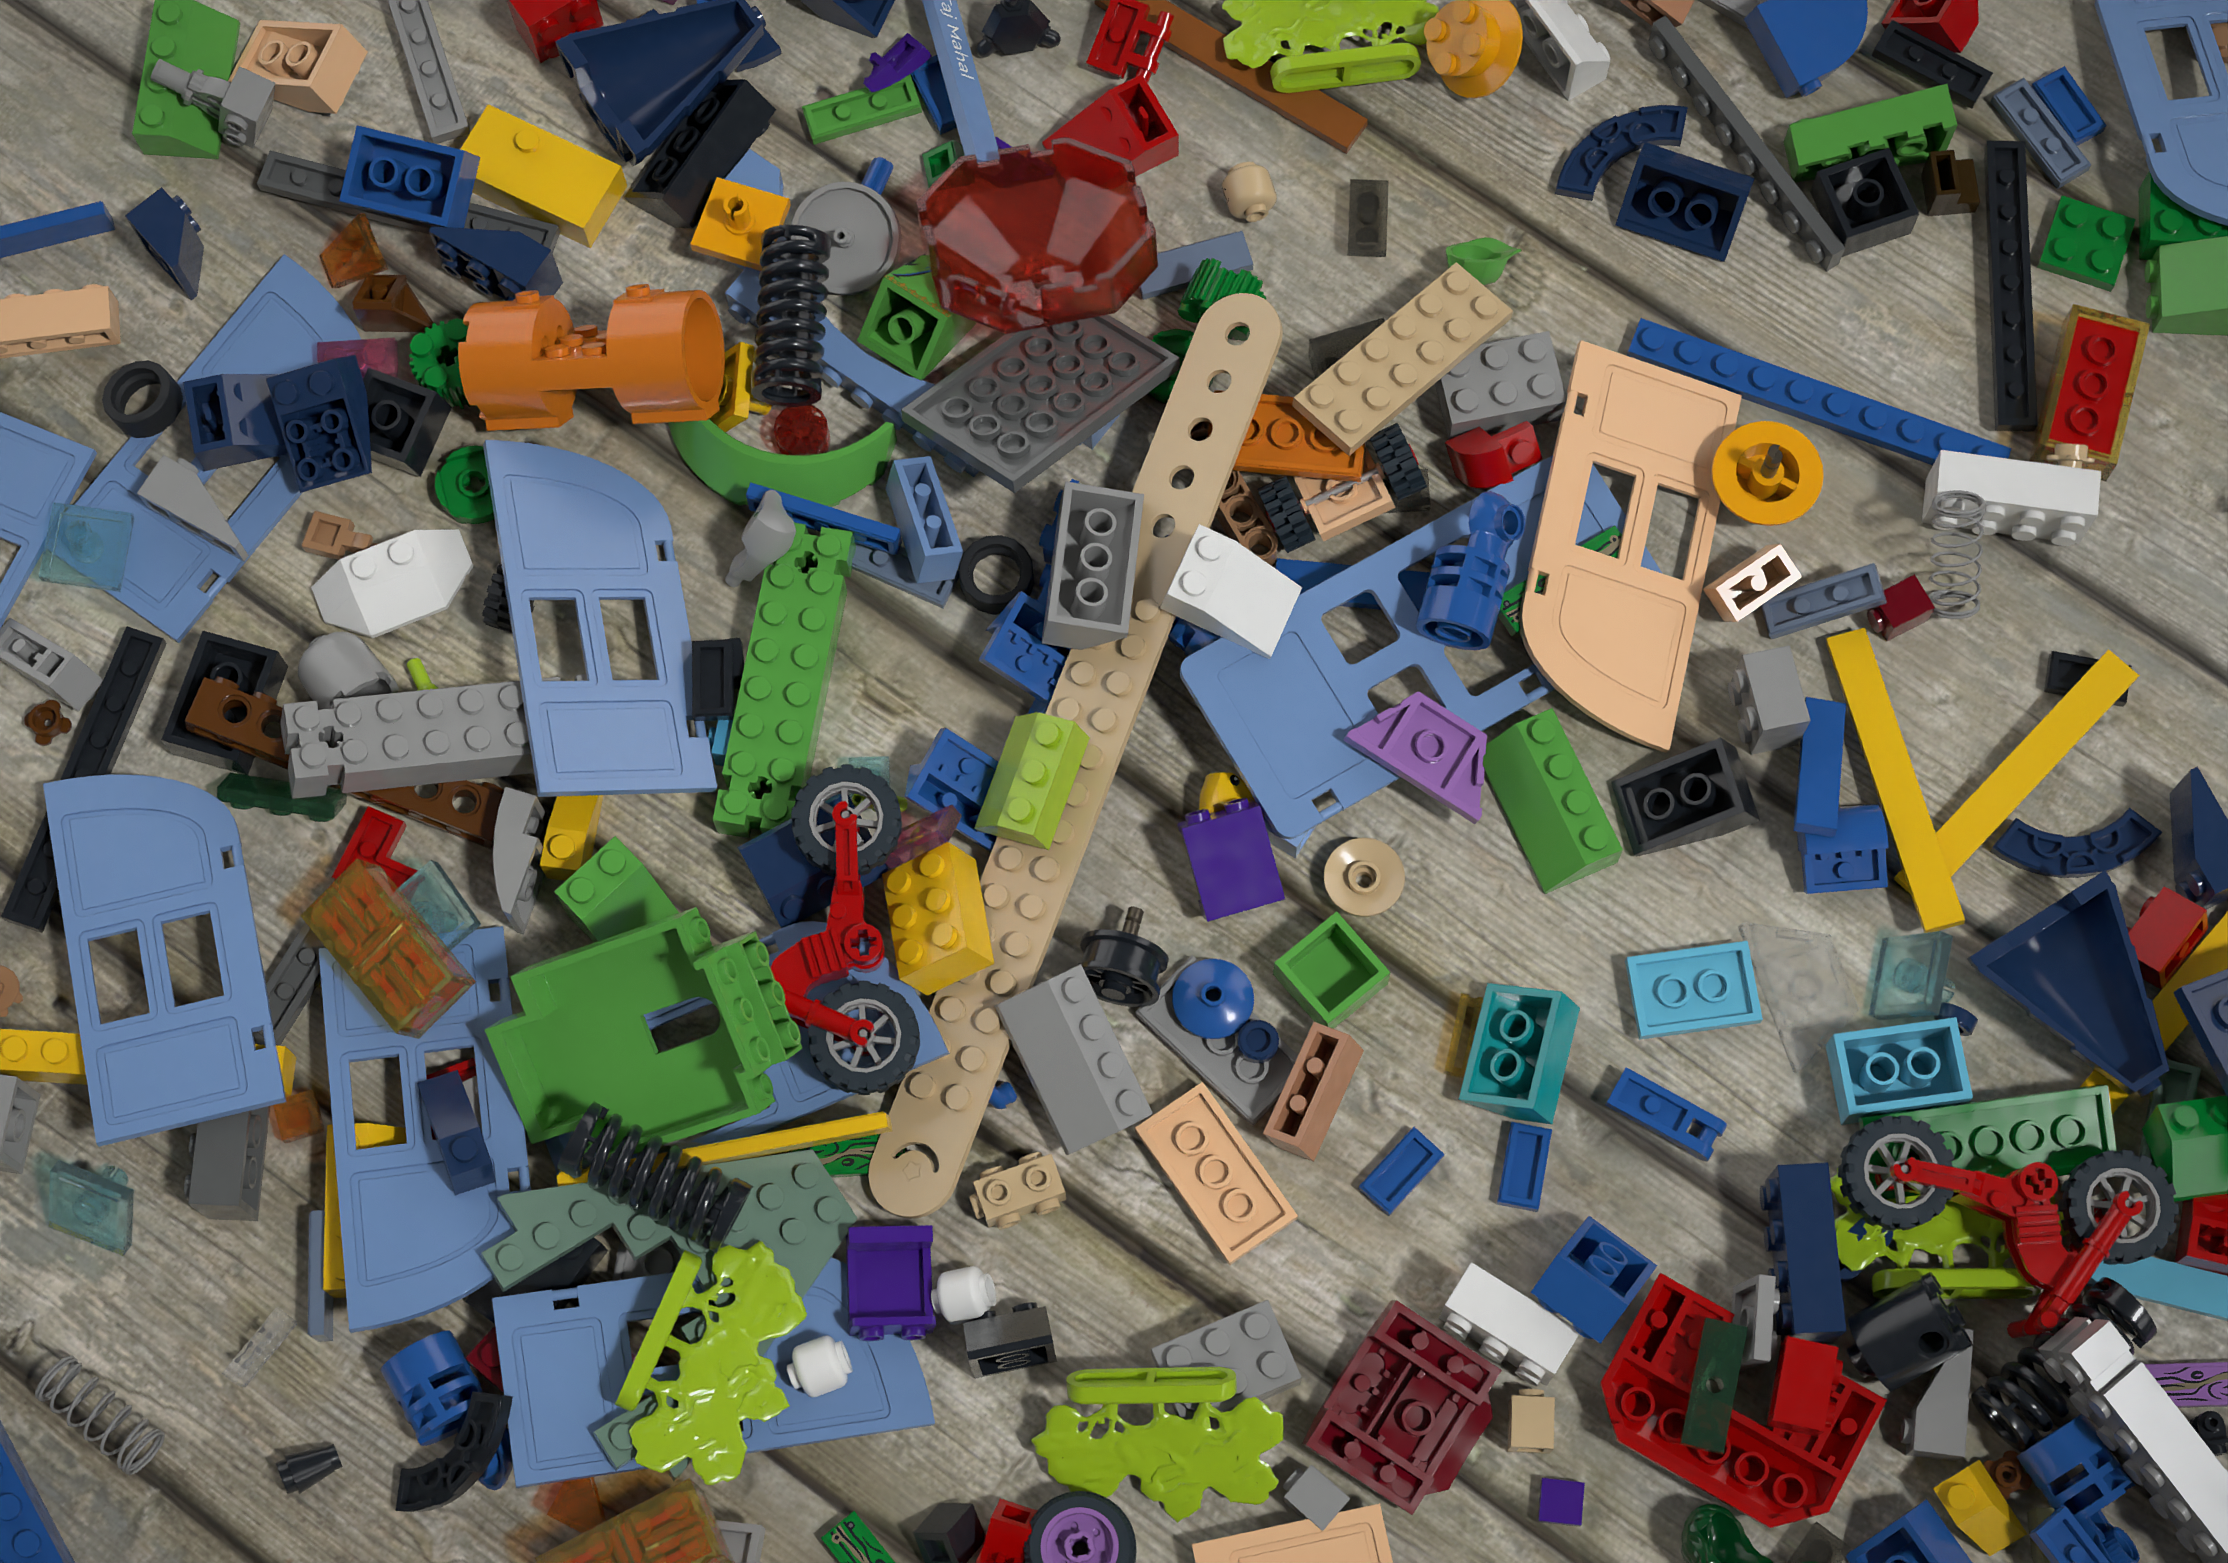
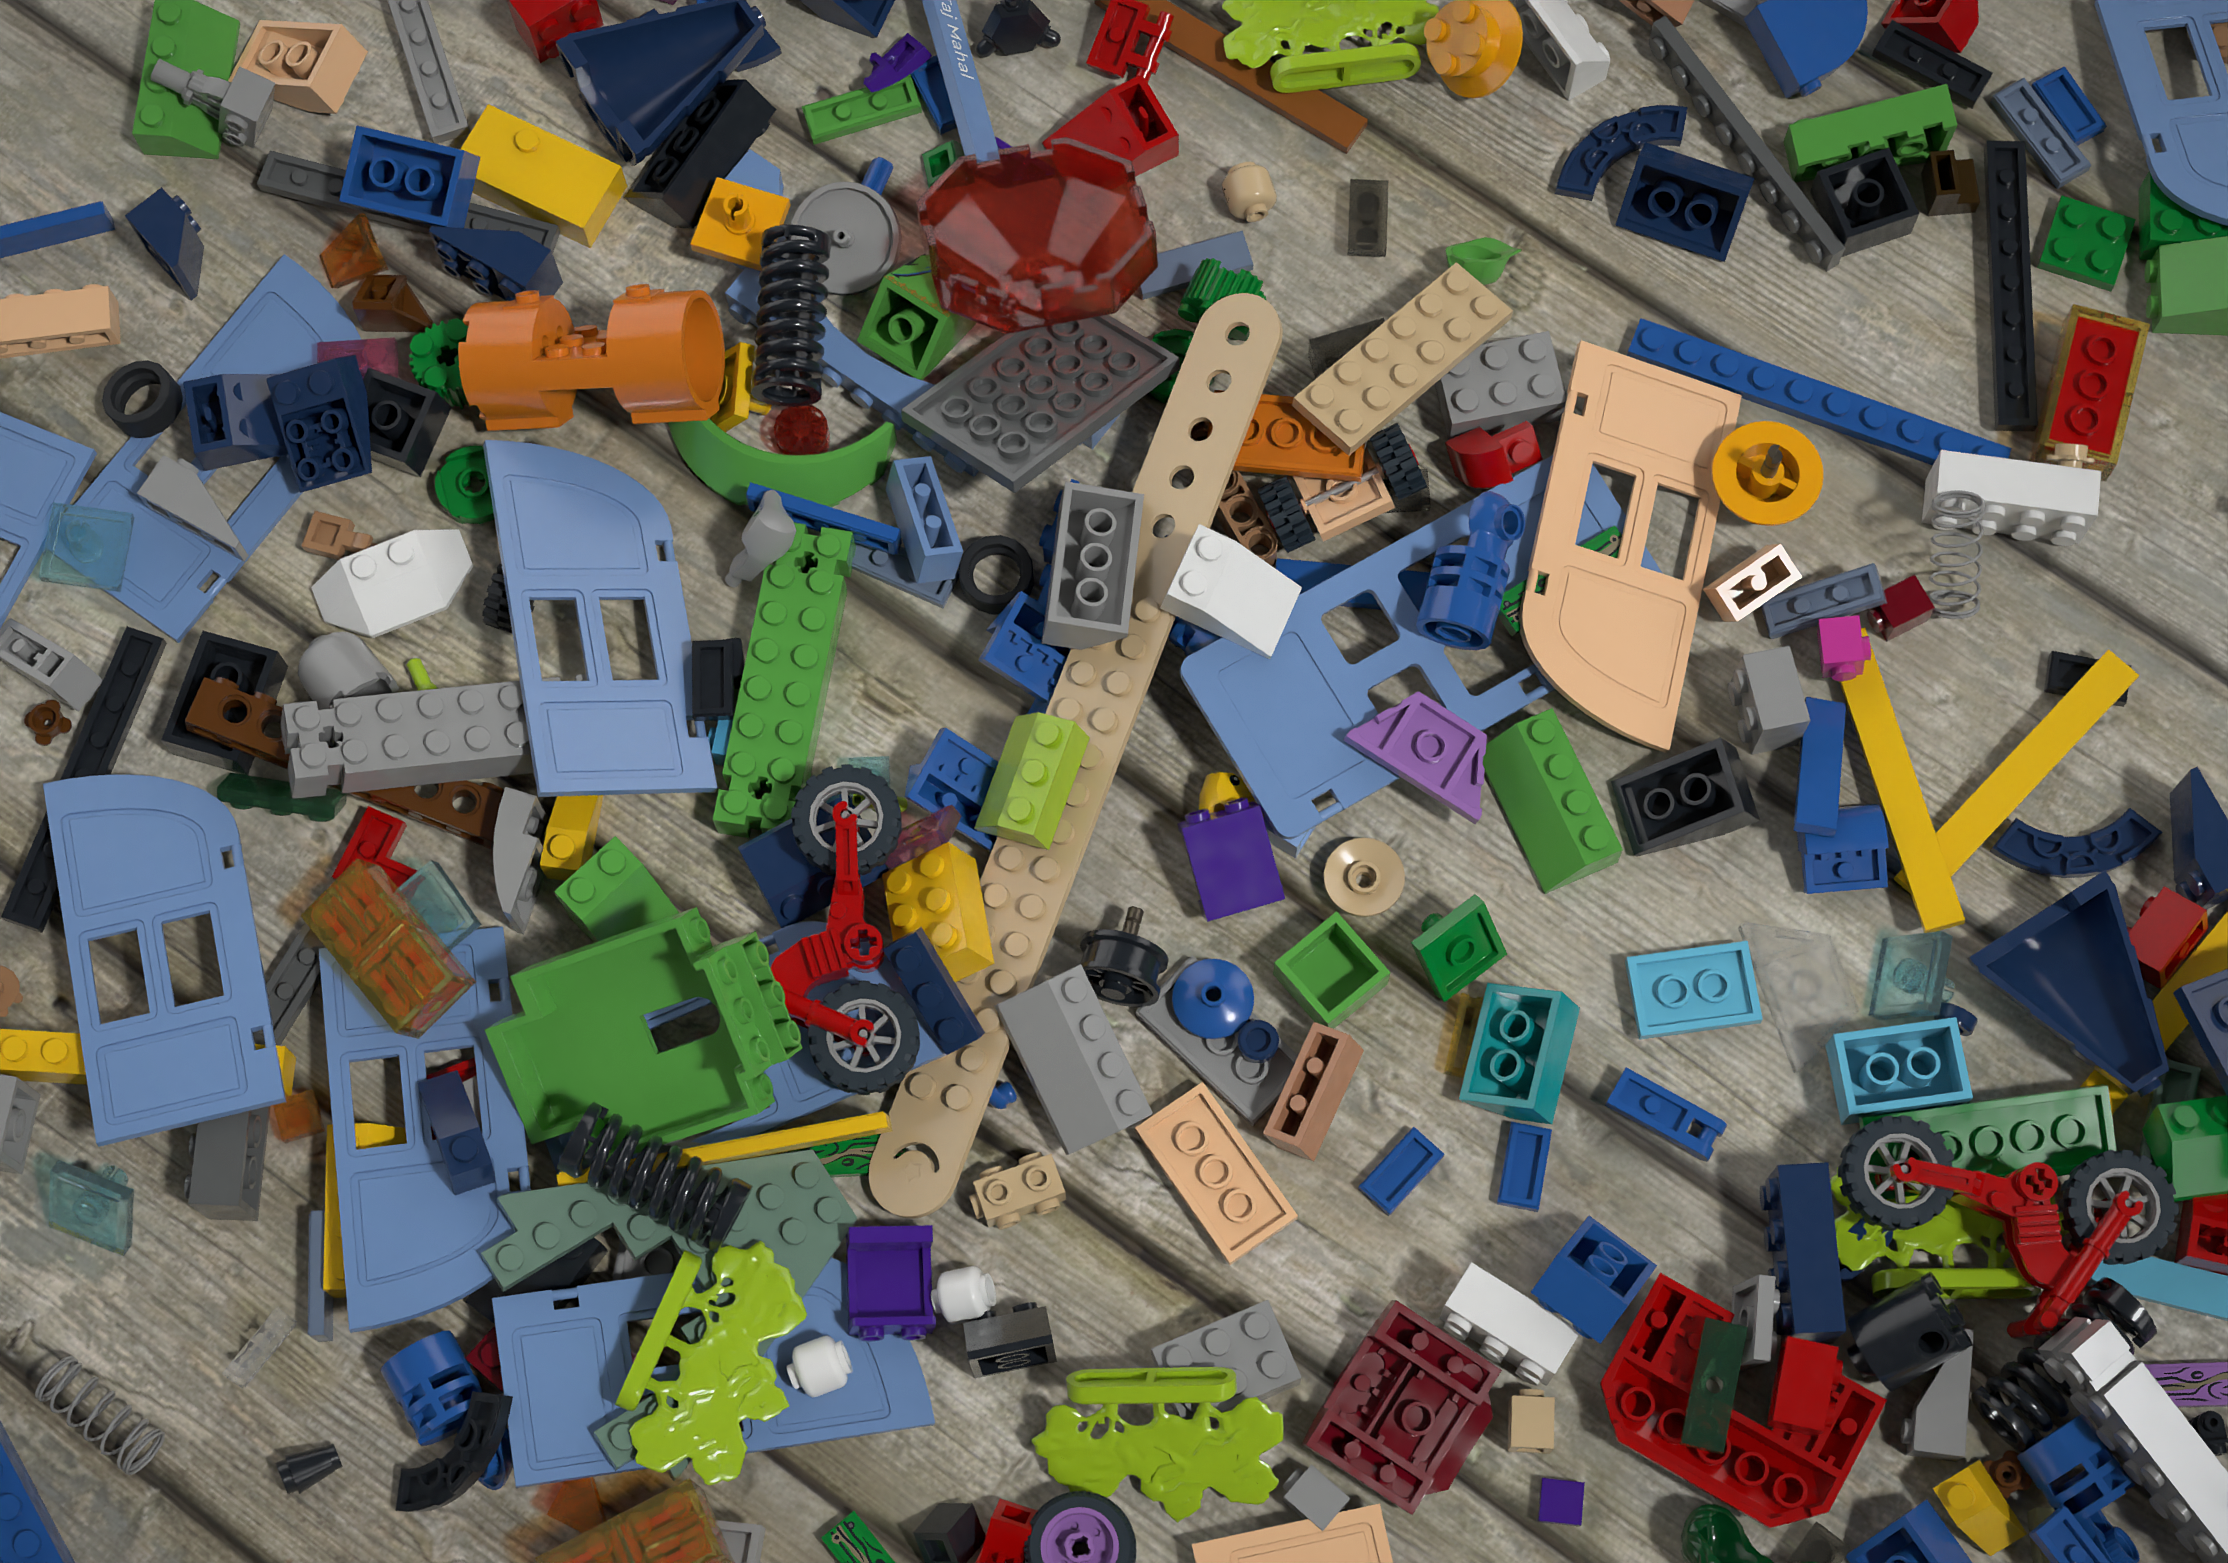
none -> dark blue plate [883,927,985,1055]
none -> green tile [1411,894,1507,1002]
none -> dark pink brick [1817,615,1871,681]

